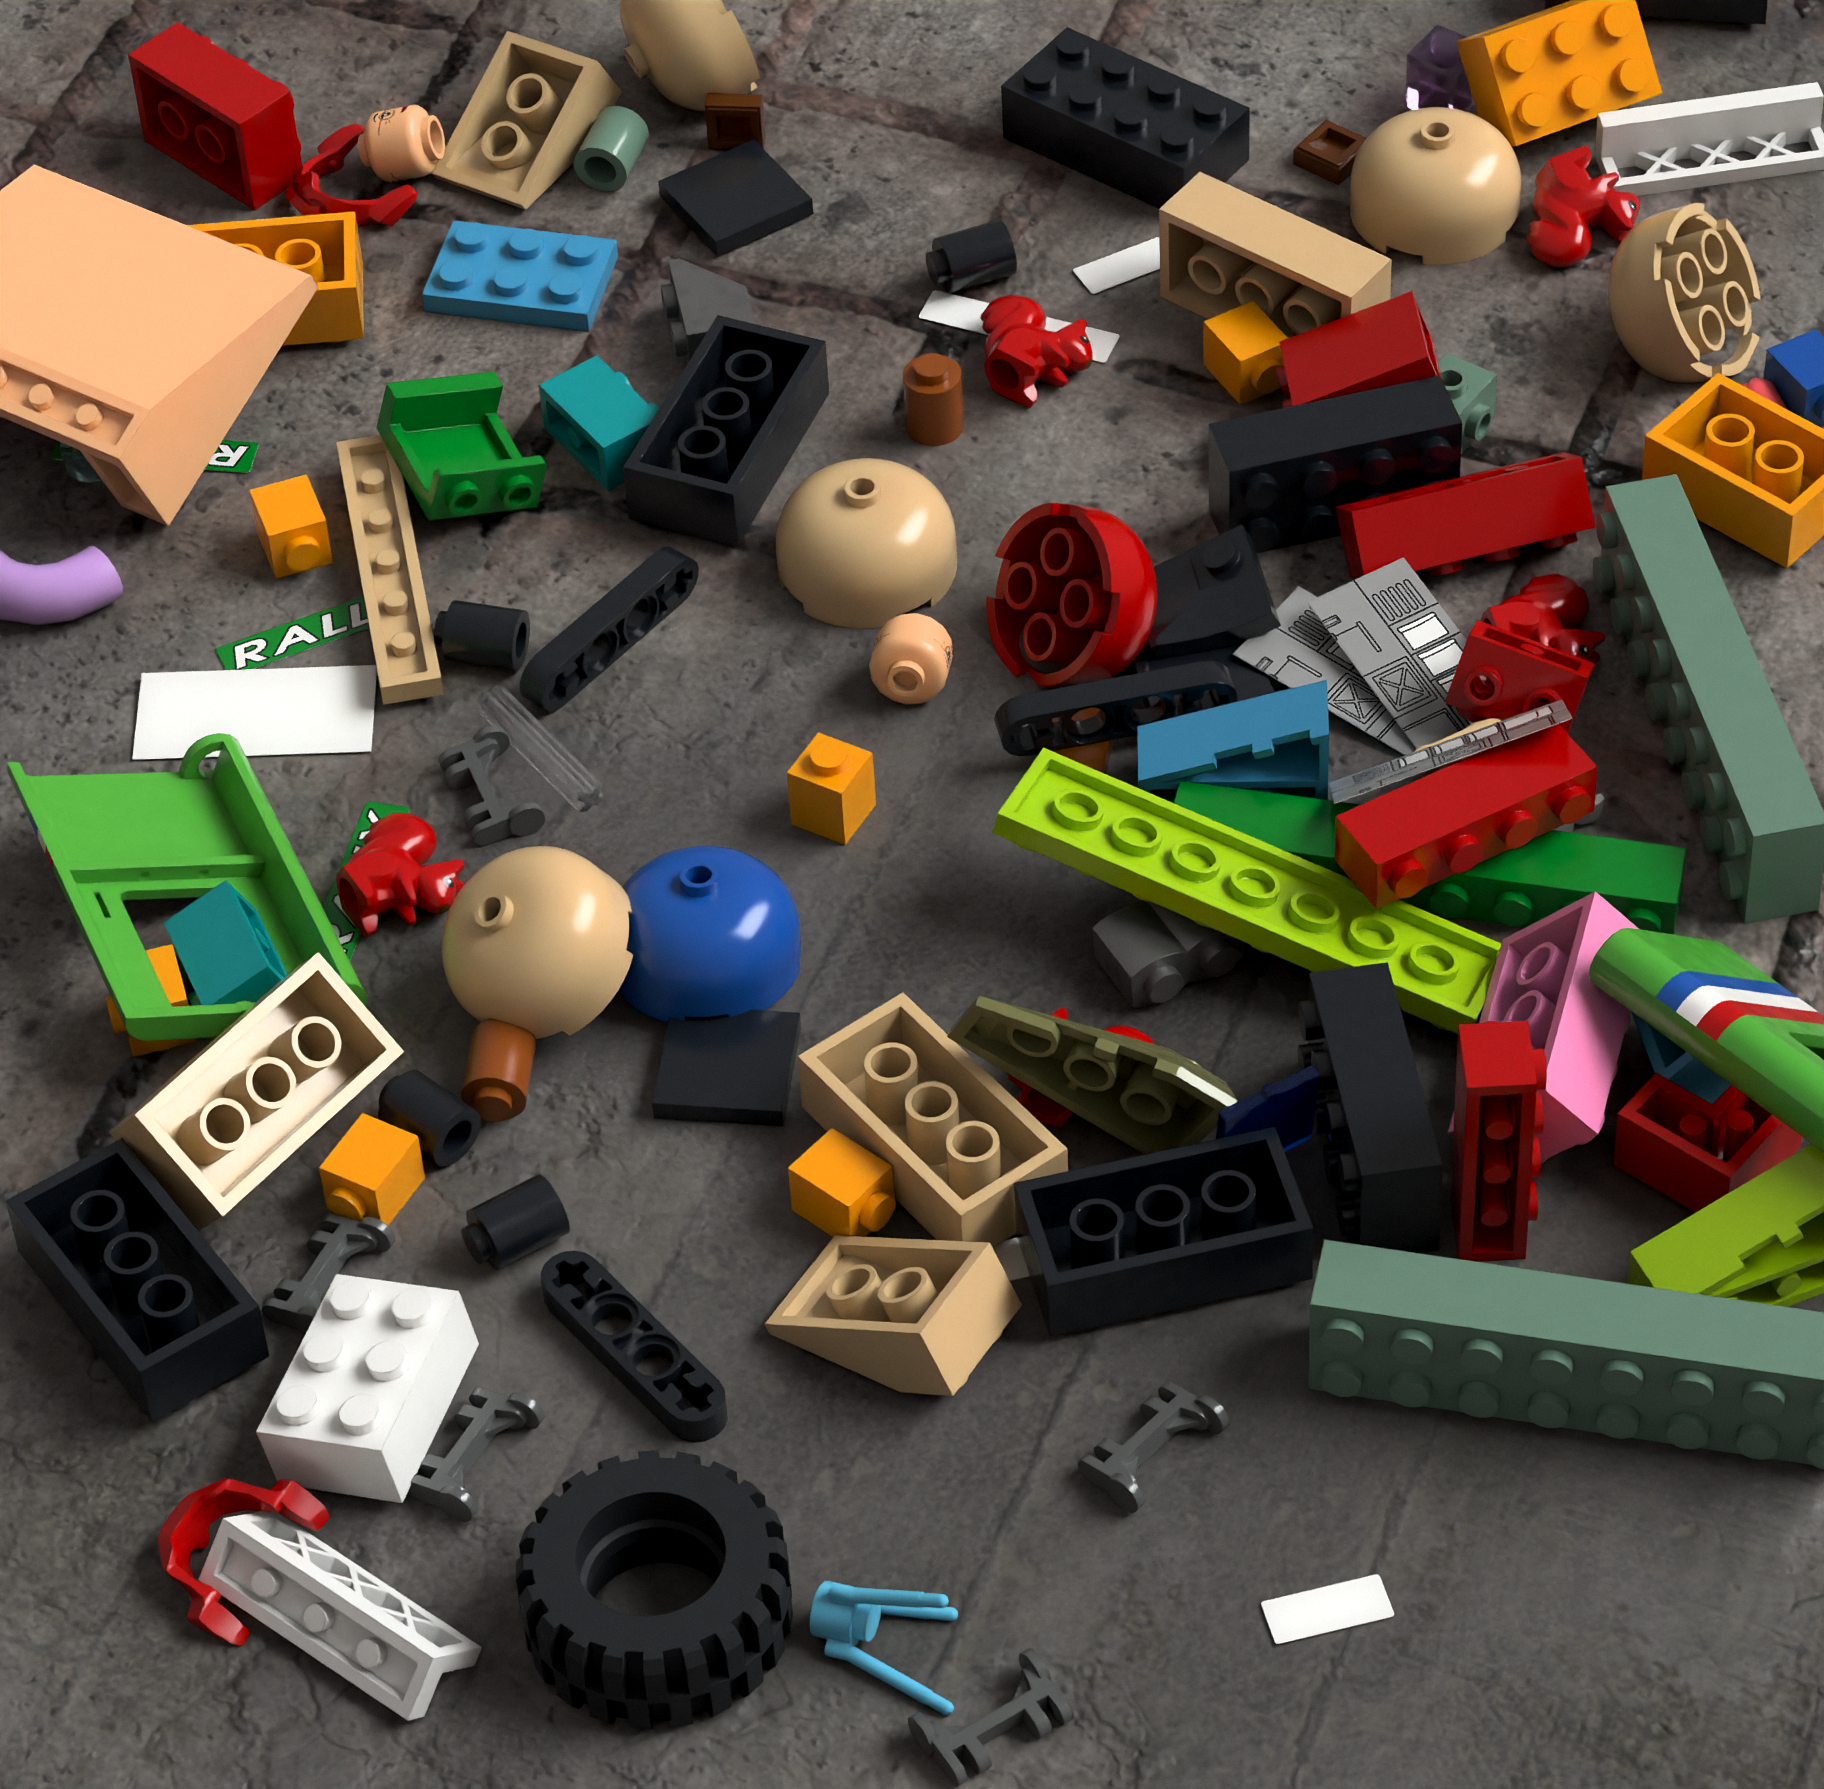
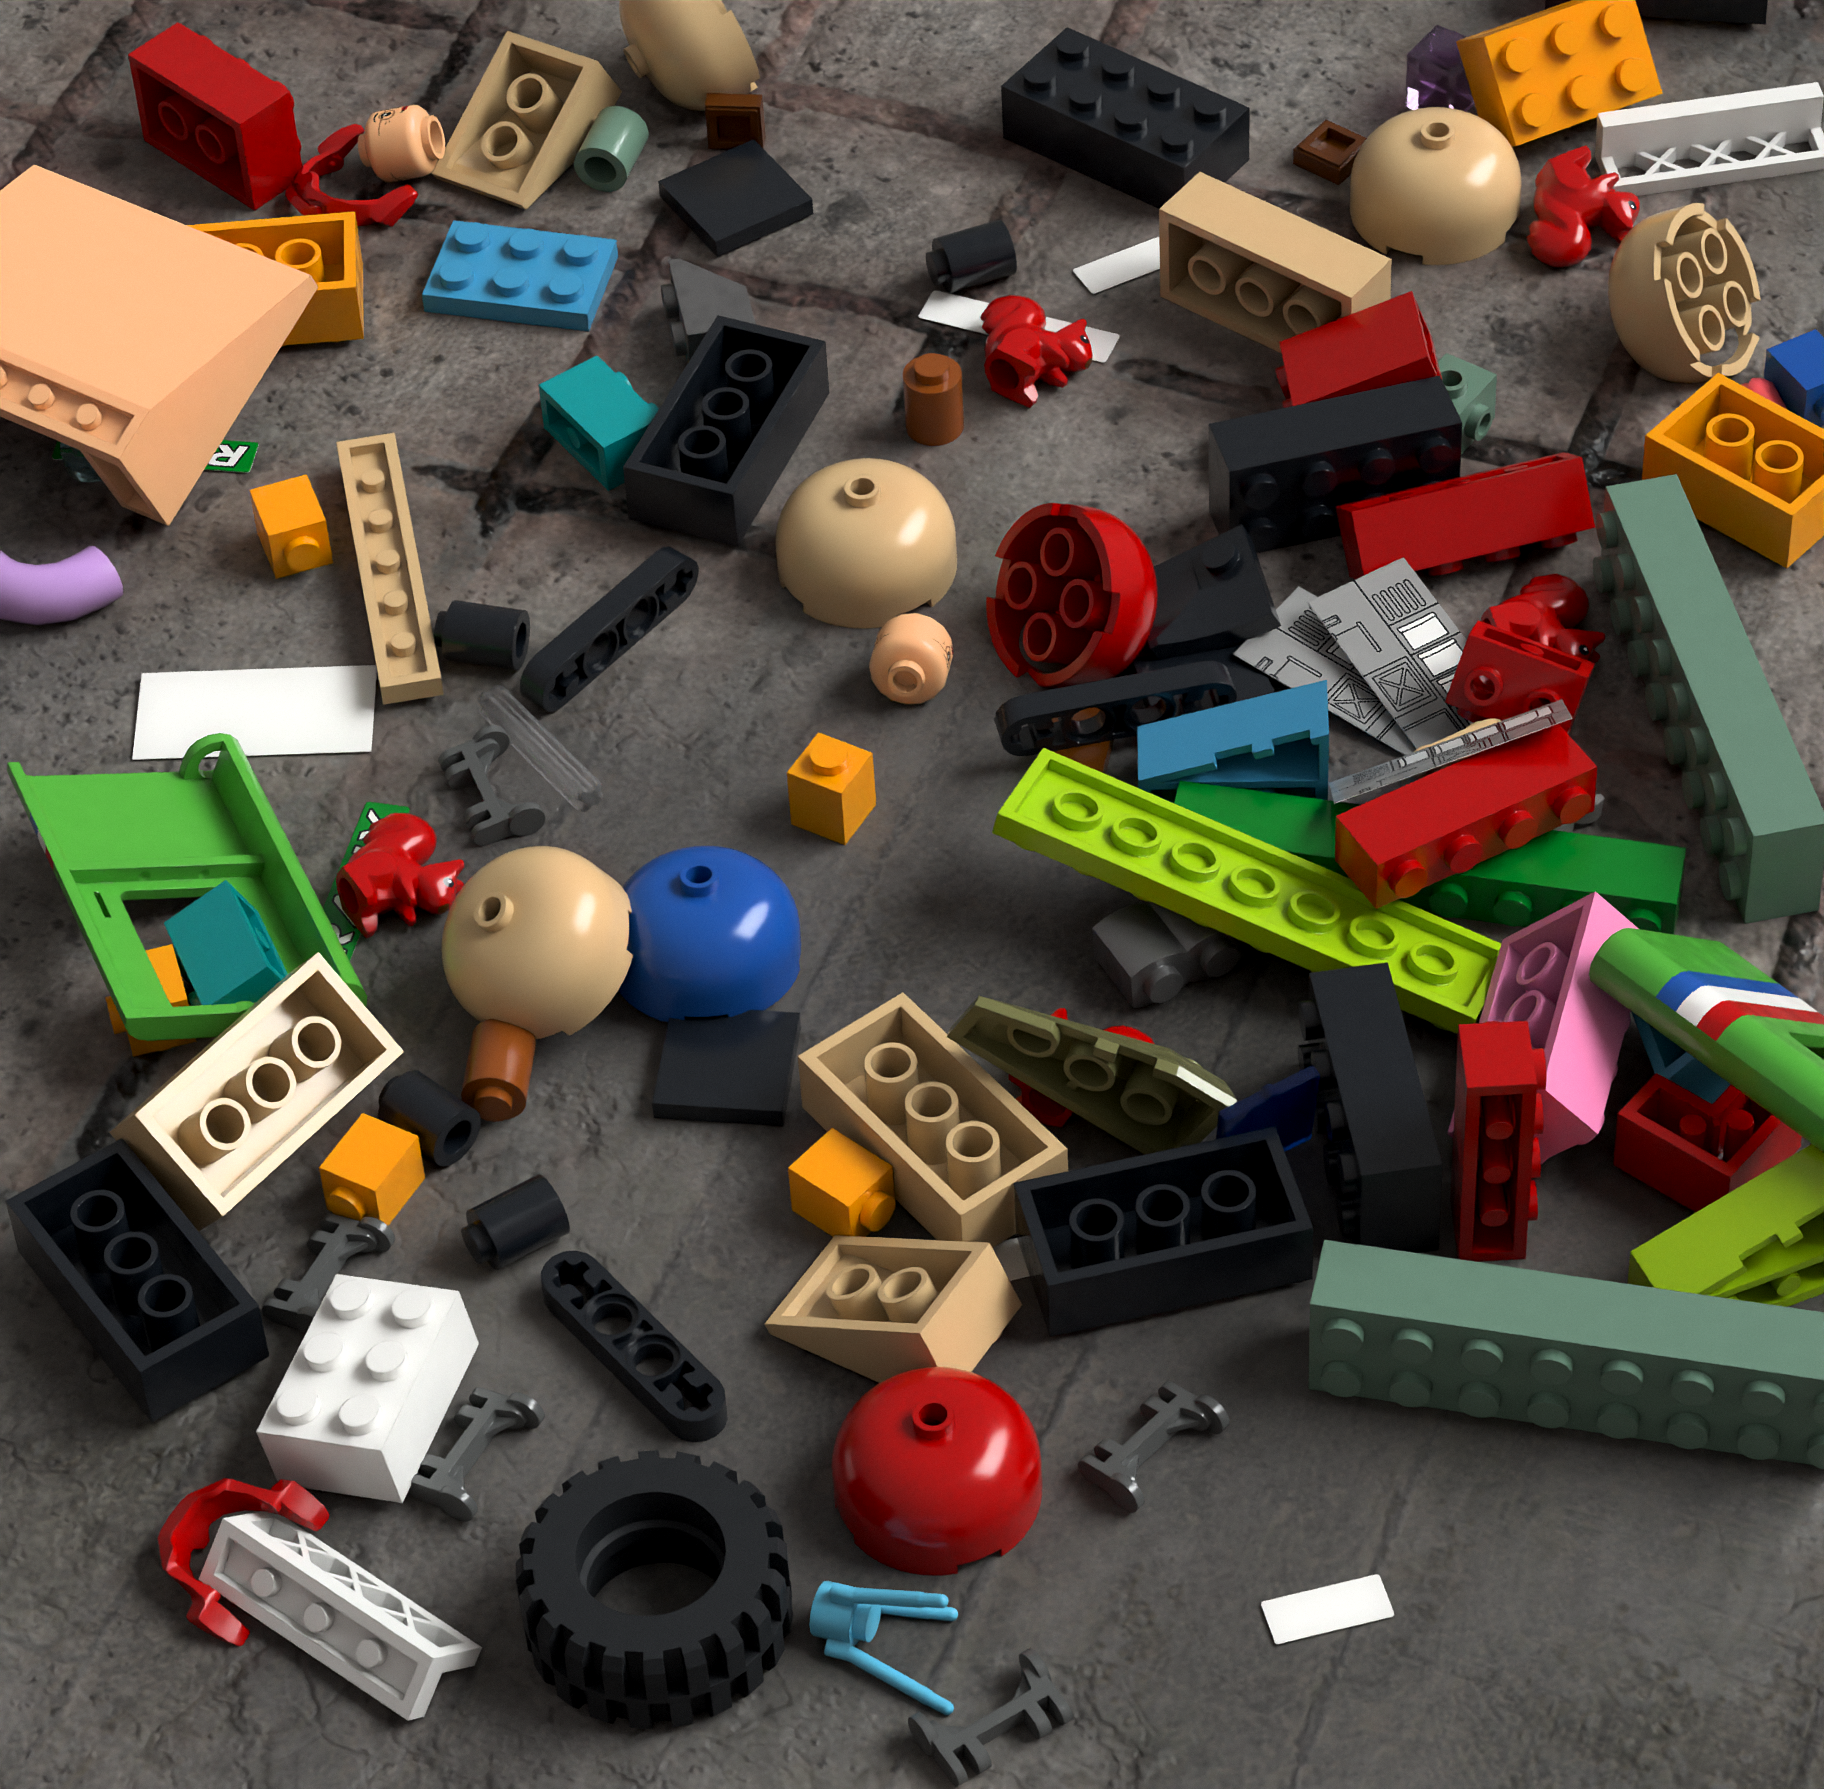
sticker [215,596,369,670] -> none
green panel [376,371,547,521] -> none
light orange brick [1203,301,1288,405] -> none
none -> red cylinder [832,1367,1042,1576]

